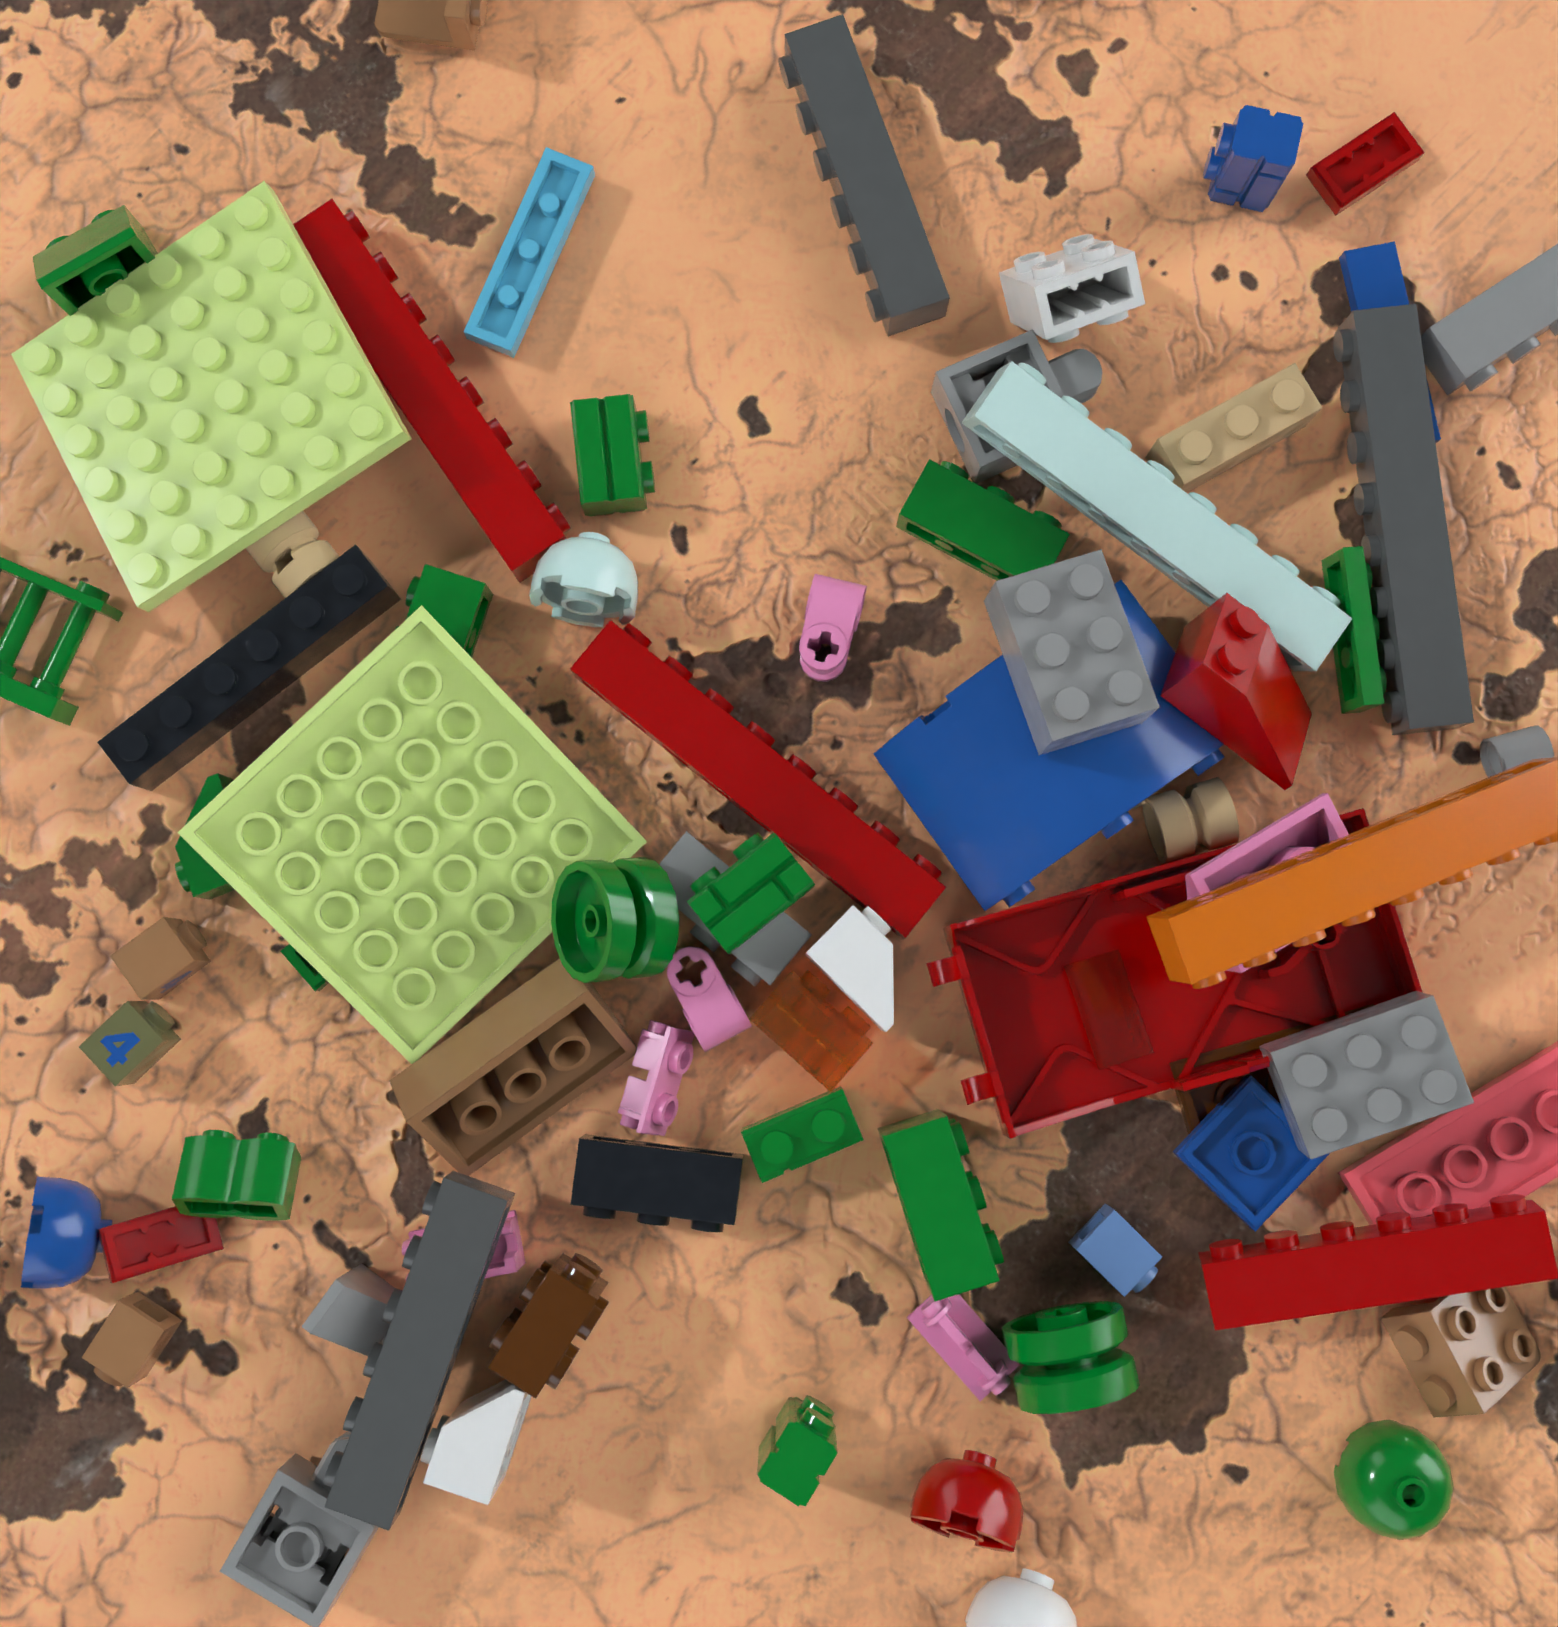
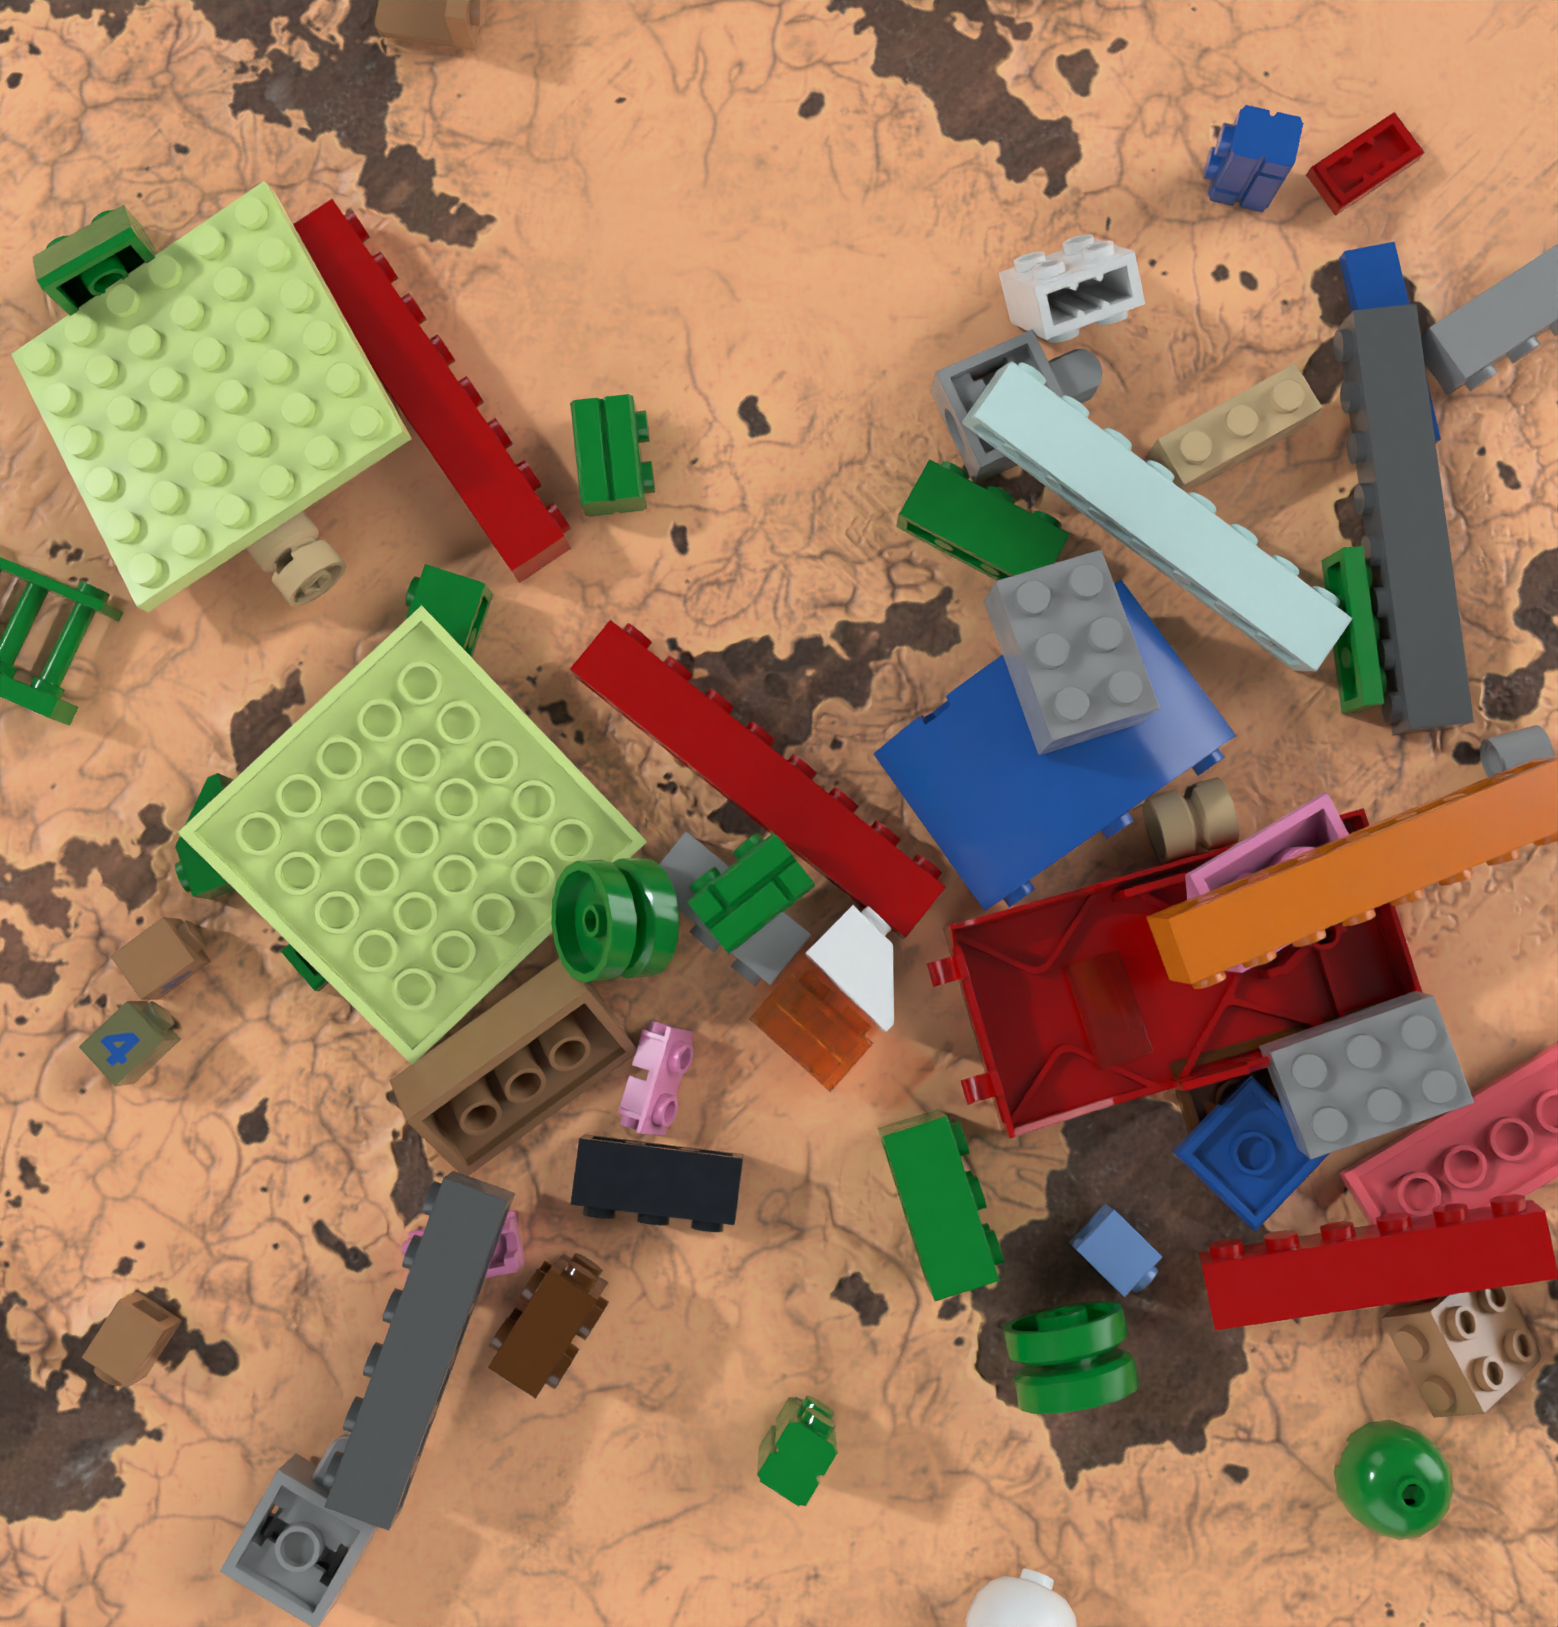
blue cylinder [21,1176,112,1289] -> none
black brick [97,545,401,791] -> none
red plate [98,1206,224,1283] -> none
green brick [172,1130,301,1221] -> none
light grey slope [302,1263,395,1356] -> none
white slope [420,1379,532,1505] -> none
medium azure plate [463,147,595,358] -> none
light aqua cylinder [529,532,638,627] -> none
bright pink piece [667,946,752,1052] -> none
green brick [741,1086,864,1183] -> none
dark grey brick [778,14,950,336] -> none
bright pink piece [799,574,867,682] -> none
bright pink hinge [907,1294,1020,1401] -> none
red cylinder [910,1450,1024,1552] -> none
red slope [1160,593,1312,790] -> none

